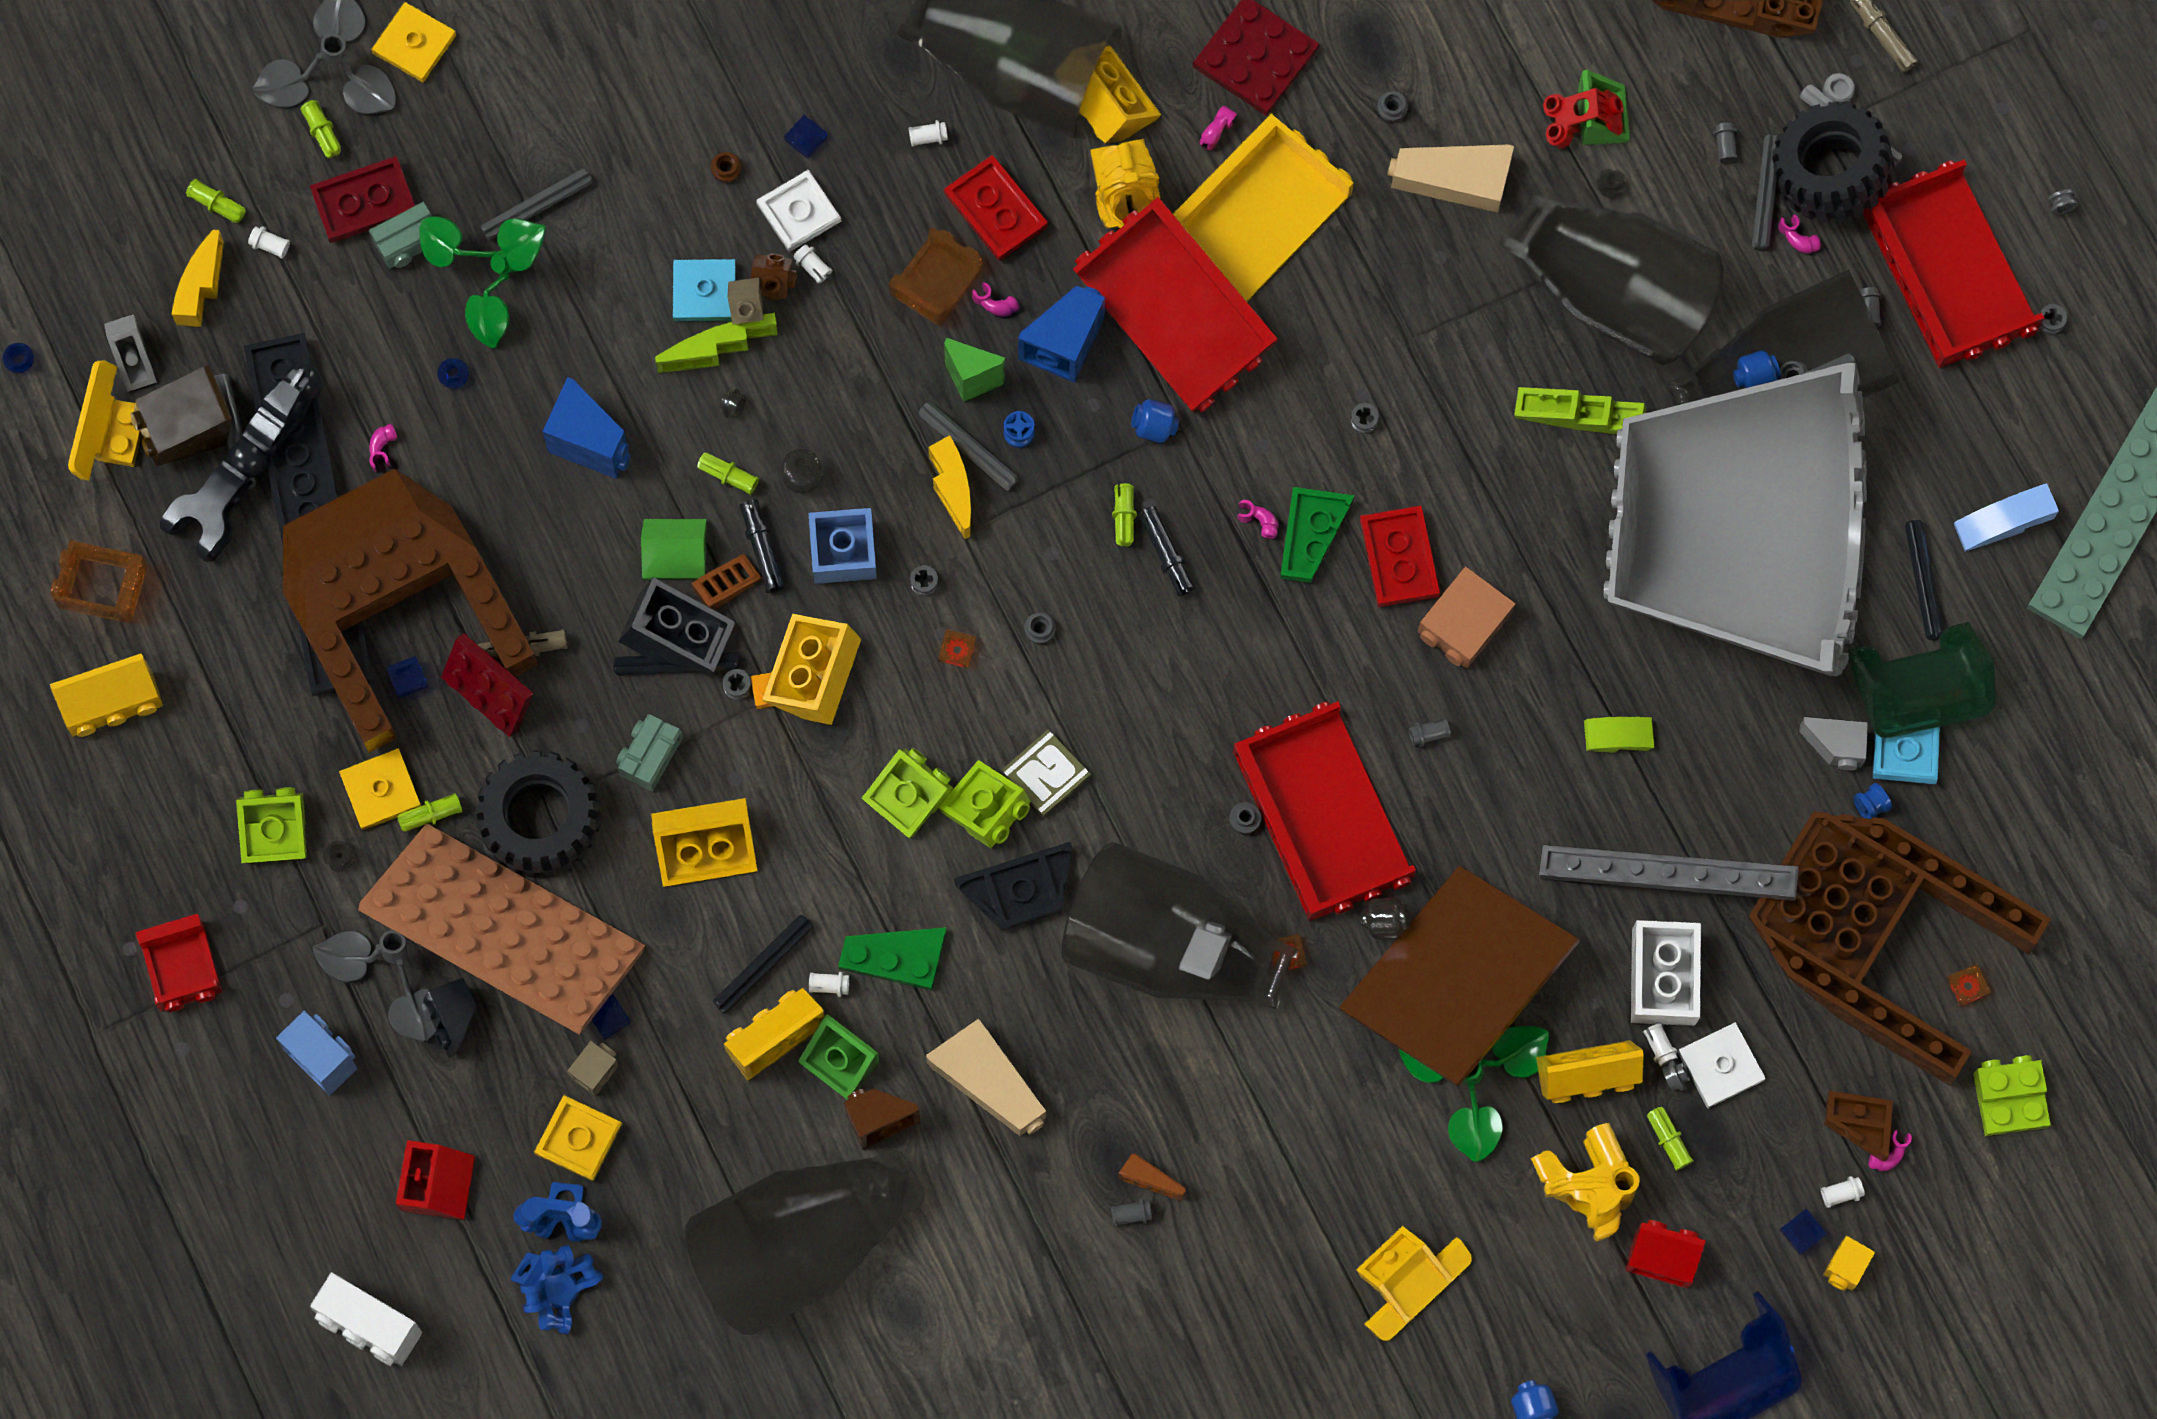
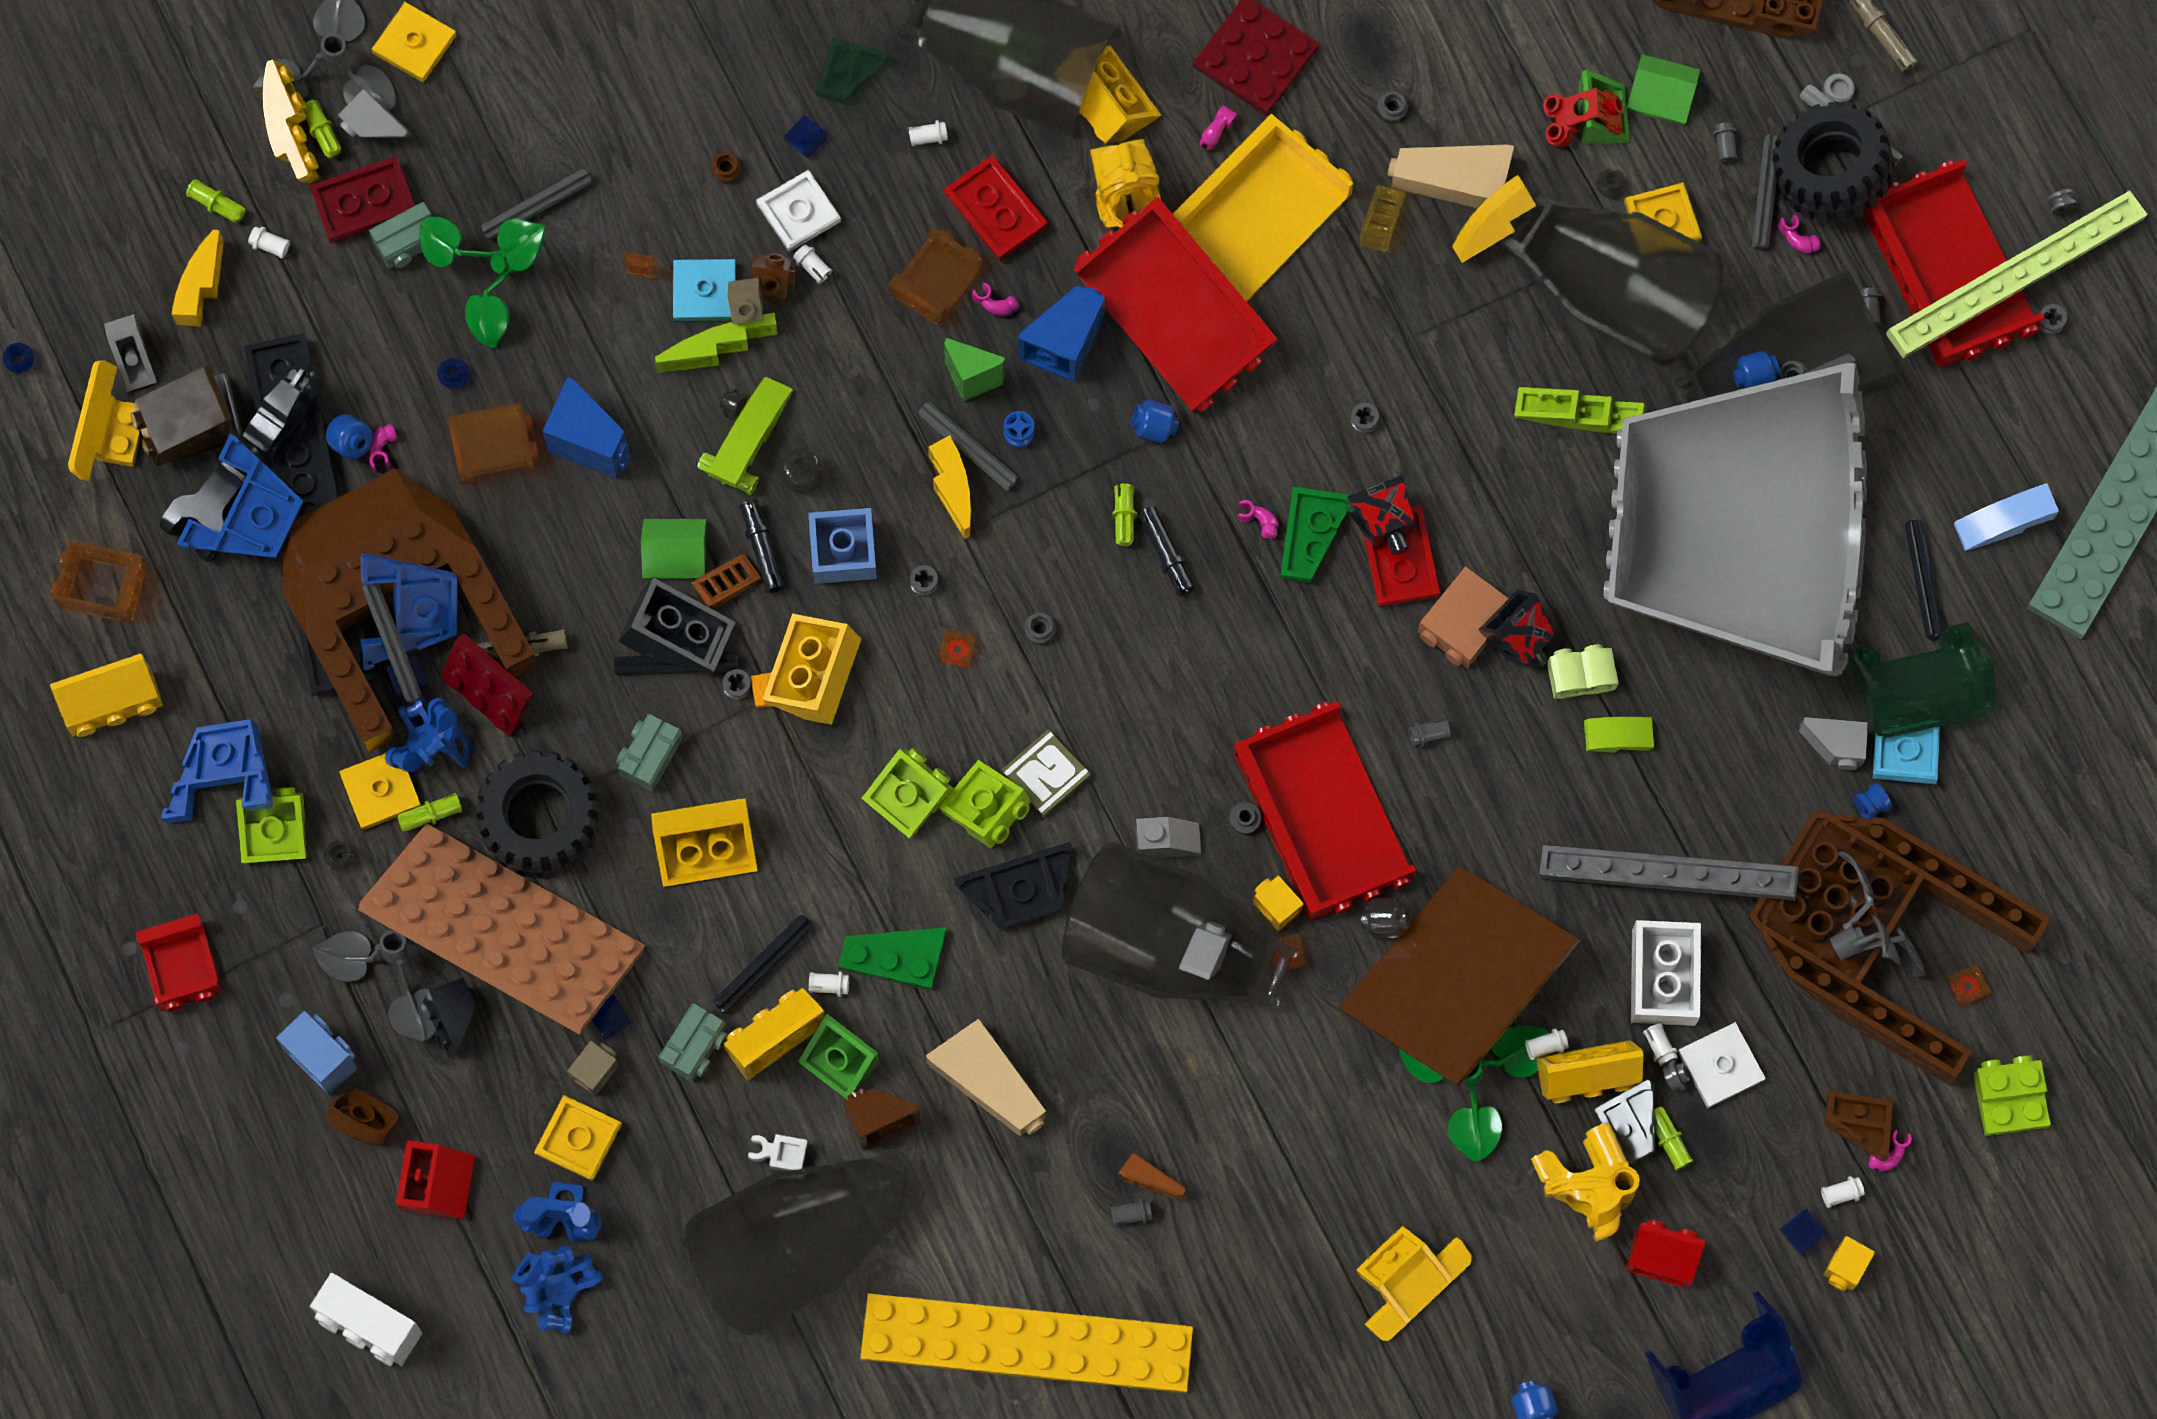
none -> blue wing [161,719,274,824]
none -> blue wing [177,434,304,559]
none -> slope [263,60,320,184]
none -> blue head [326,414,373,459]
none -> reddish brown piece [326,1088,398,1146]
none -> light grey slope [338,89,411,138]
none -> blue wing [360,553,457,670]
none -> dark grey axle [362,584,422,702]
none -> blue piece [385,697,473,772]
none -> clear orange panel [448,403,539,485]
none -> clear orange tile [624,251,658,279]
none -> sand green brick [658,1003,728,1082]
none -> lime slope [708,377,793,488]
none -> white plate [748,1134,808,1174]
none -> clear green wing [816,37,889,104]
none -> yellow plate [861,1294,1193,1393]
none -> light grey slope [1136,817,1201,859]
none -> yellow brick [1253,875,1304,931]
none -> torso [1346,475,1415,556]
none -> clear yellow slope [1359,185,1406,252]
none -> yellow slope [1452,175,1536,263]
none -> torso [1478,589,1554,668]
none -> white pin [1525,1029,1568,1060]
none -> yellowish green brick [1547,644,1618,699]
none -> wing [1595,1080,1655,1166]
none -> yellow plate [1624,183,1702,257]
none -> bright green slope [1627,54,1700,126]
none -> dark grey plant [1829,851,1925,977]
none -> yellowish green plate [1886,191,2148,359]

